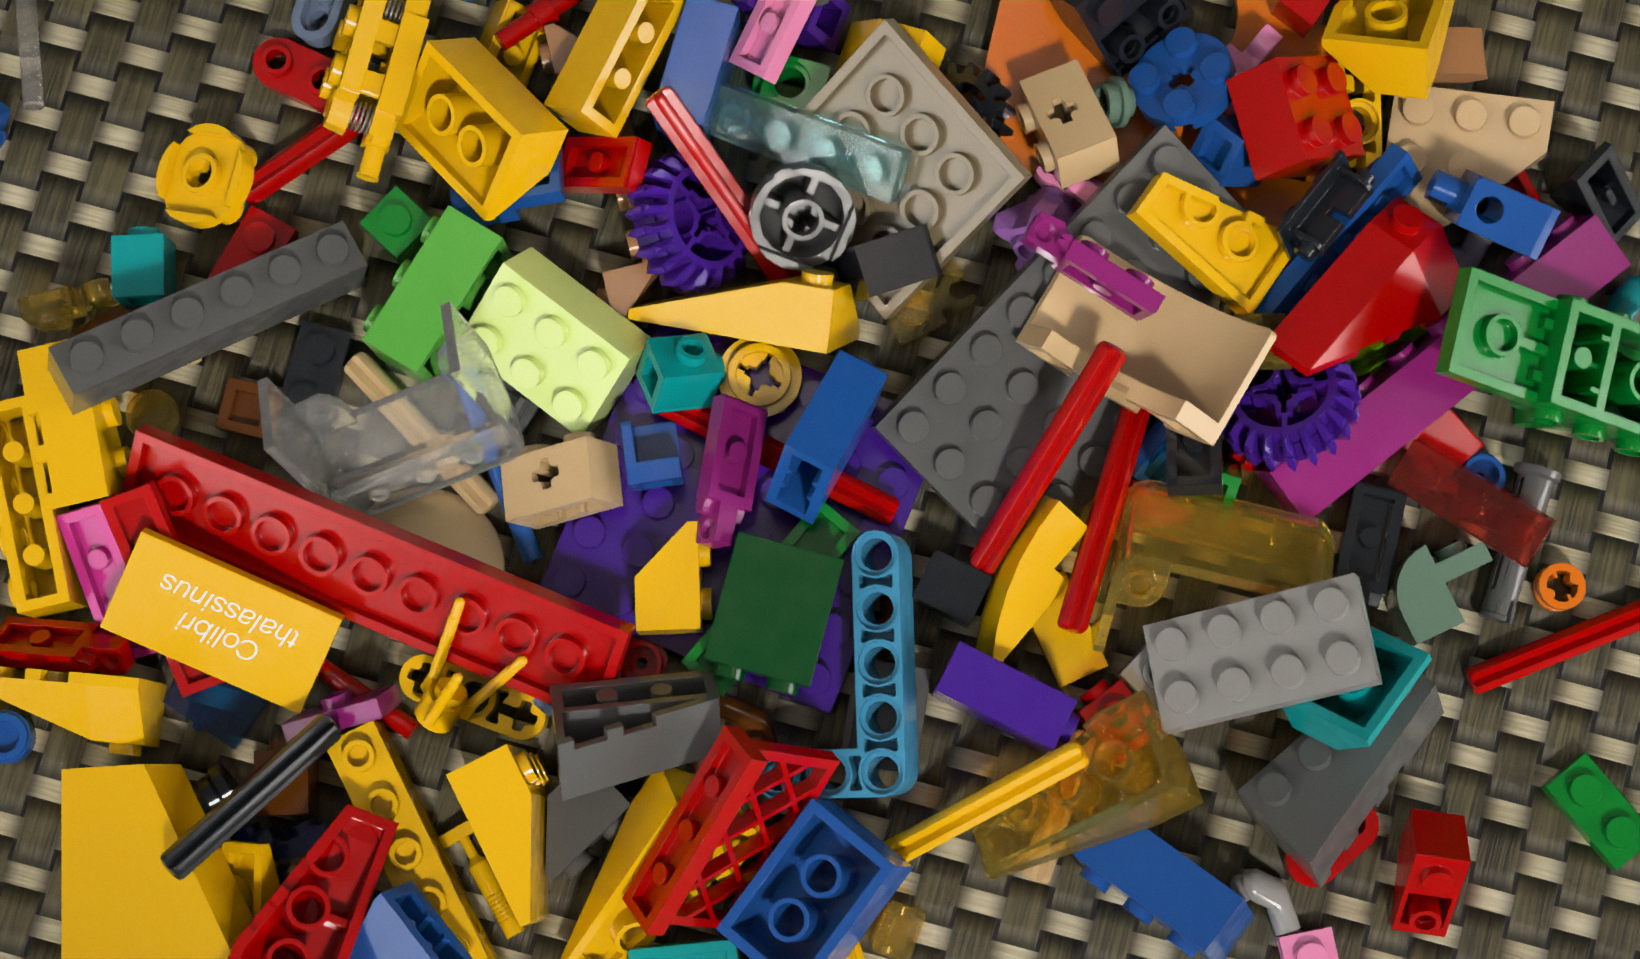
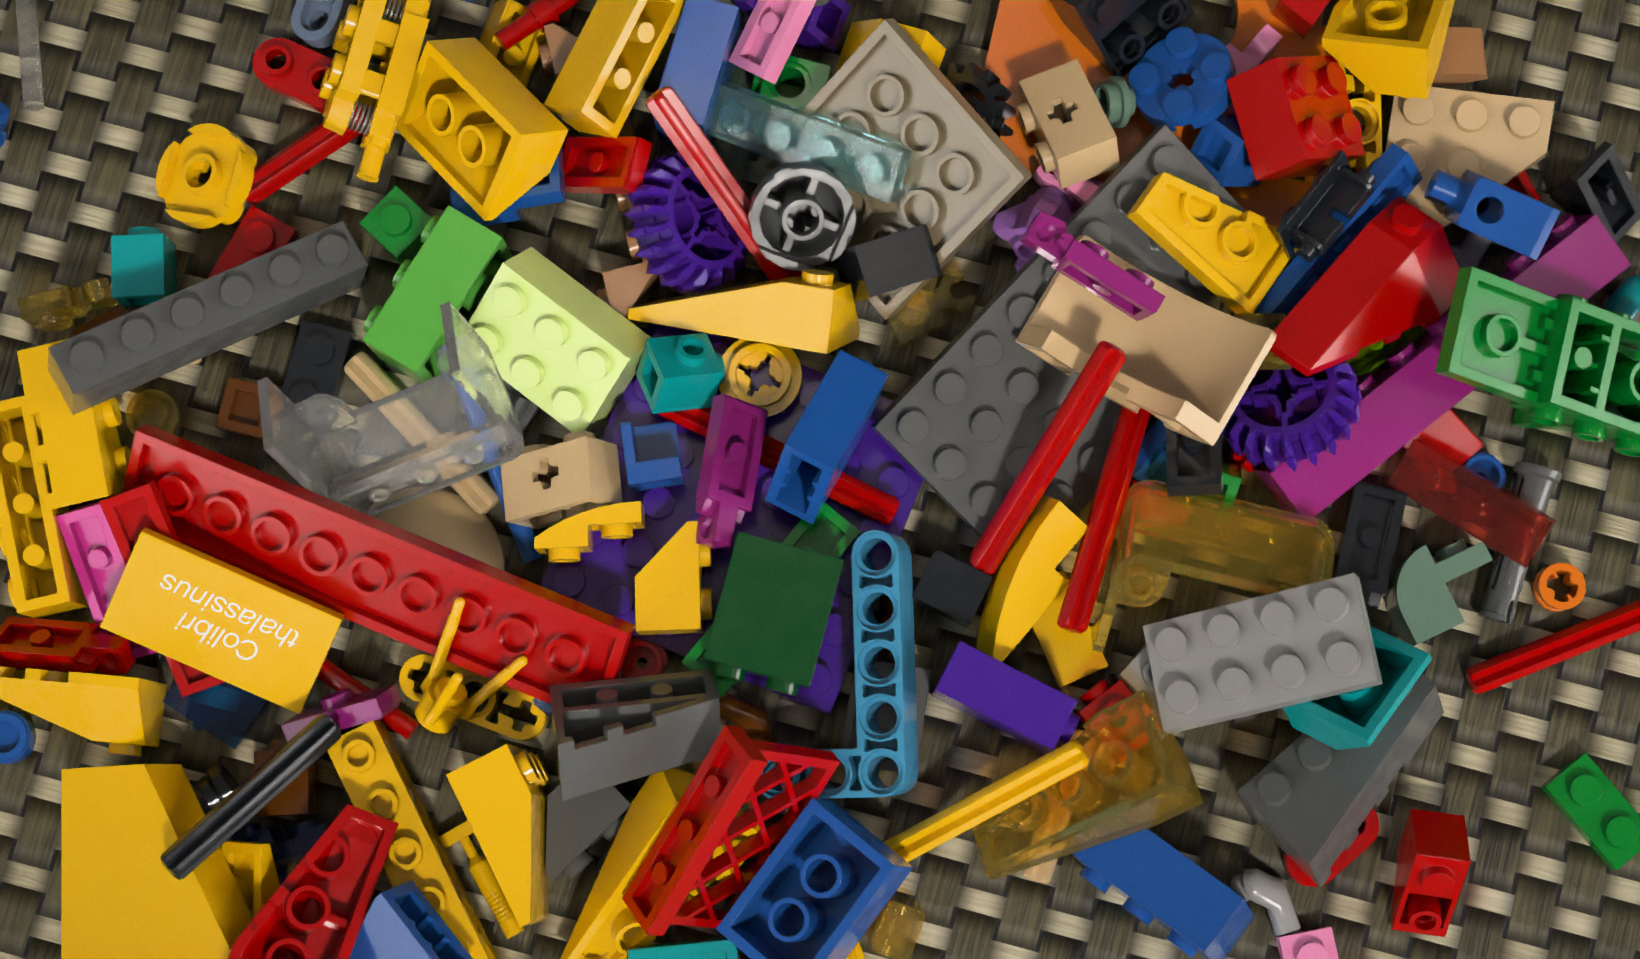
none -> yellow slope [534,501,645,563]

